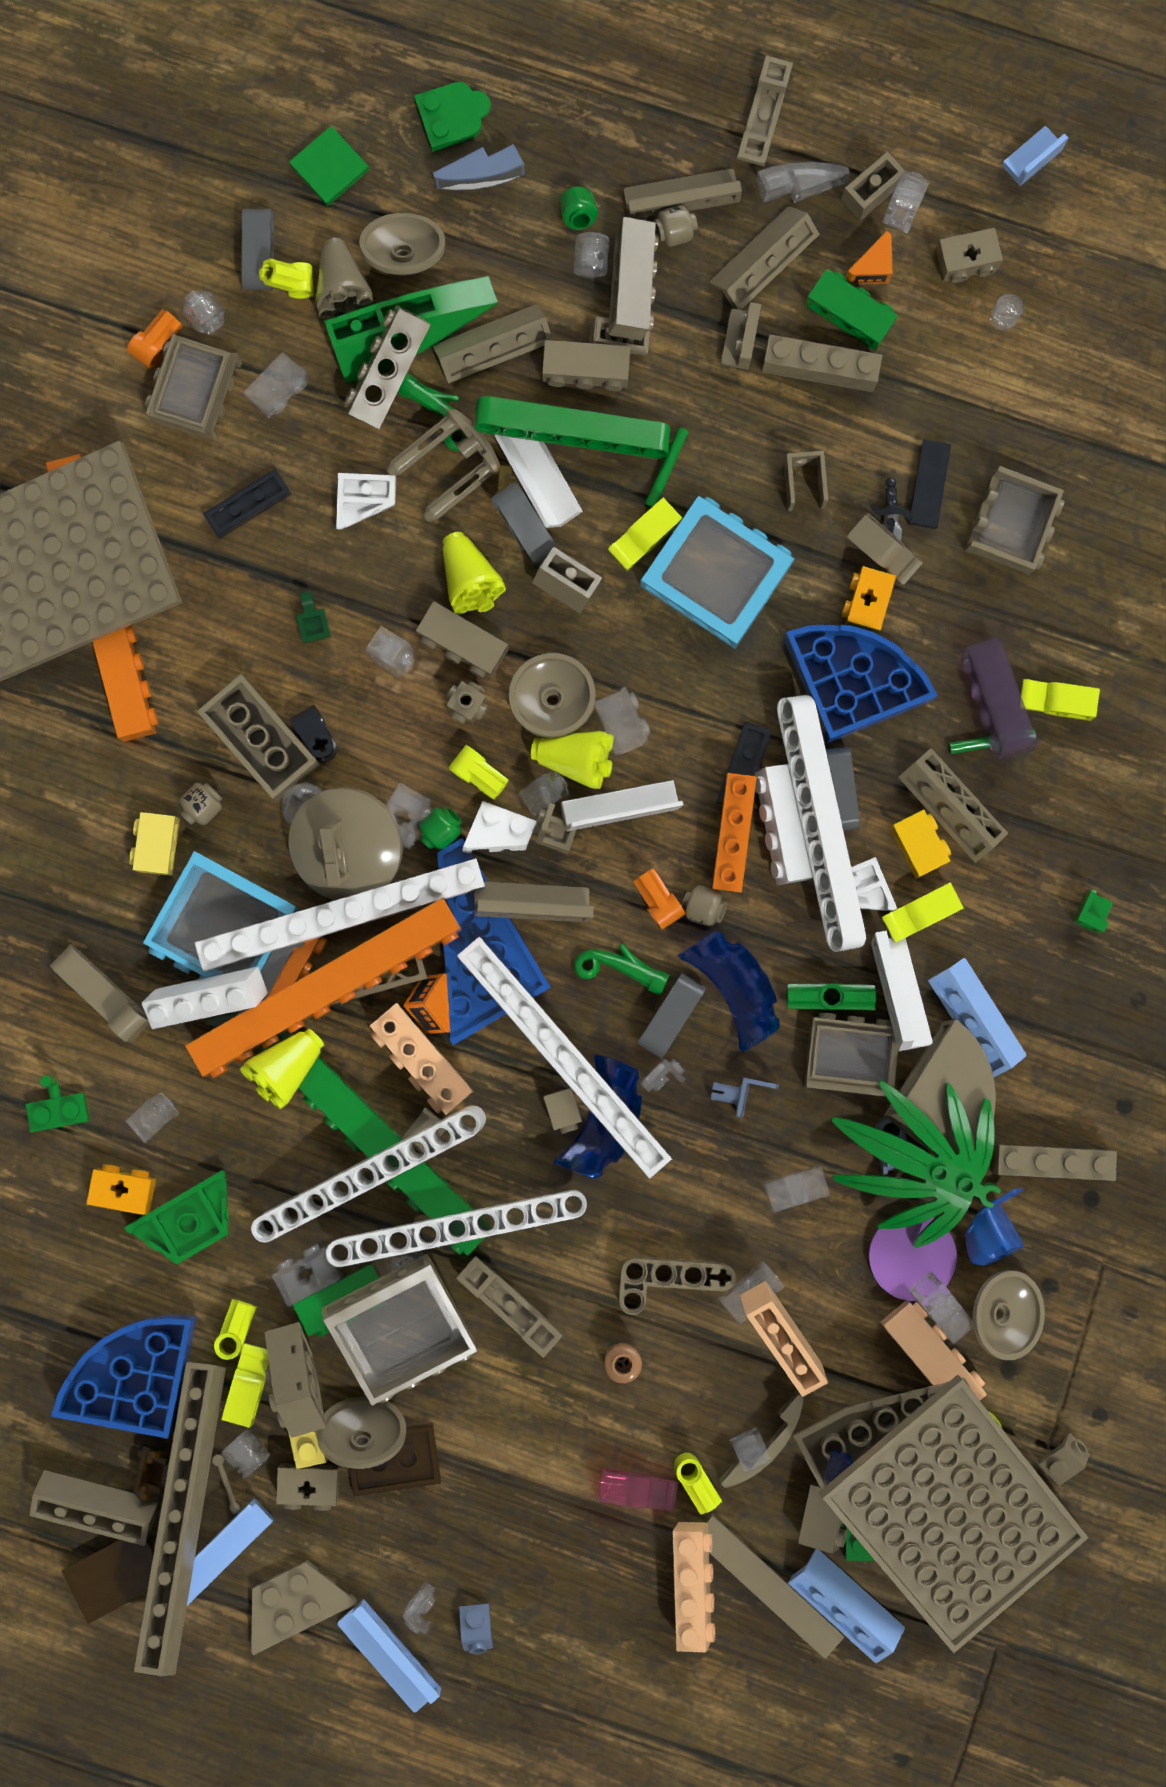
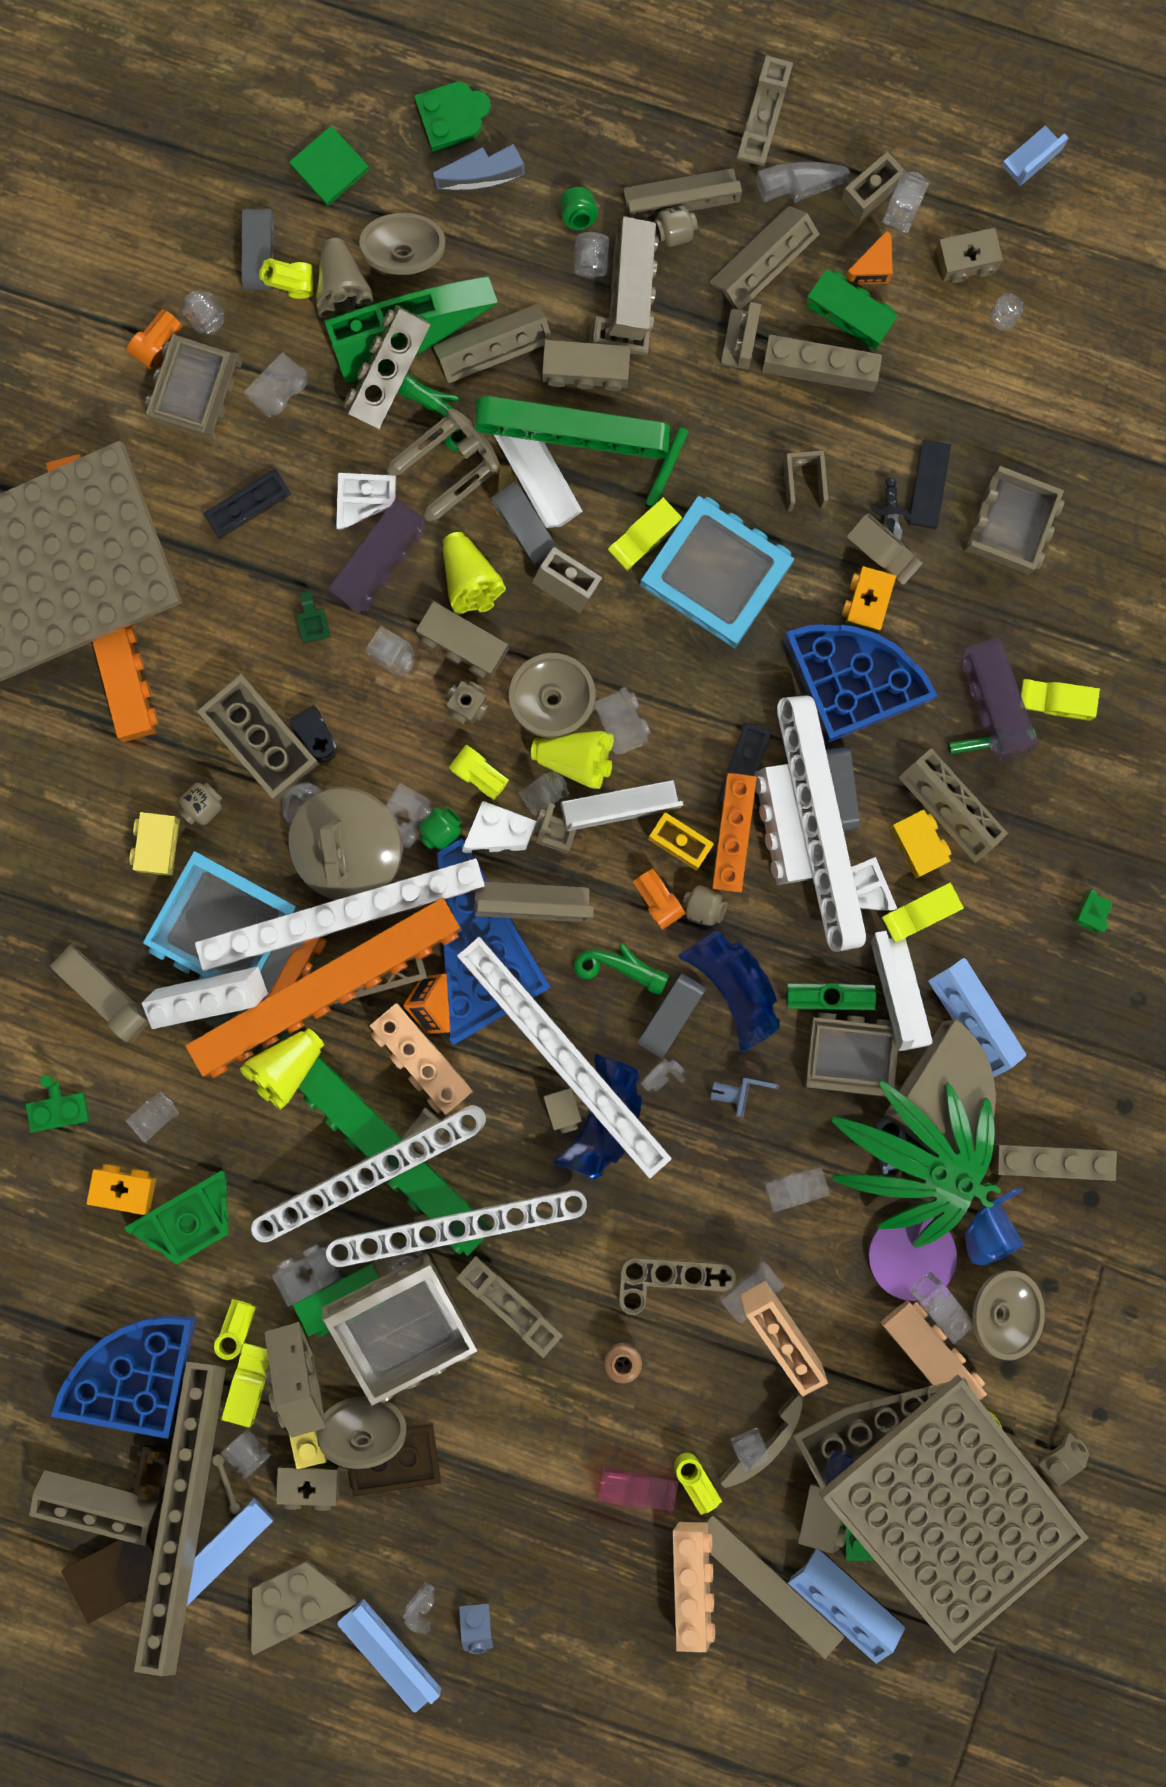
none -> clear purple brick [328,498,426,615]
none -> yellow brick [648,812,714,871]

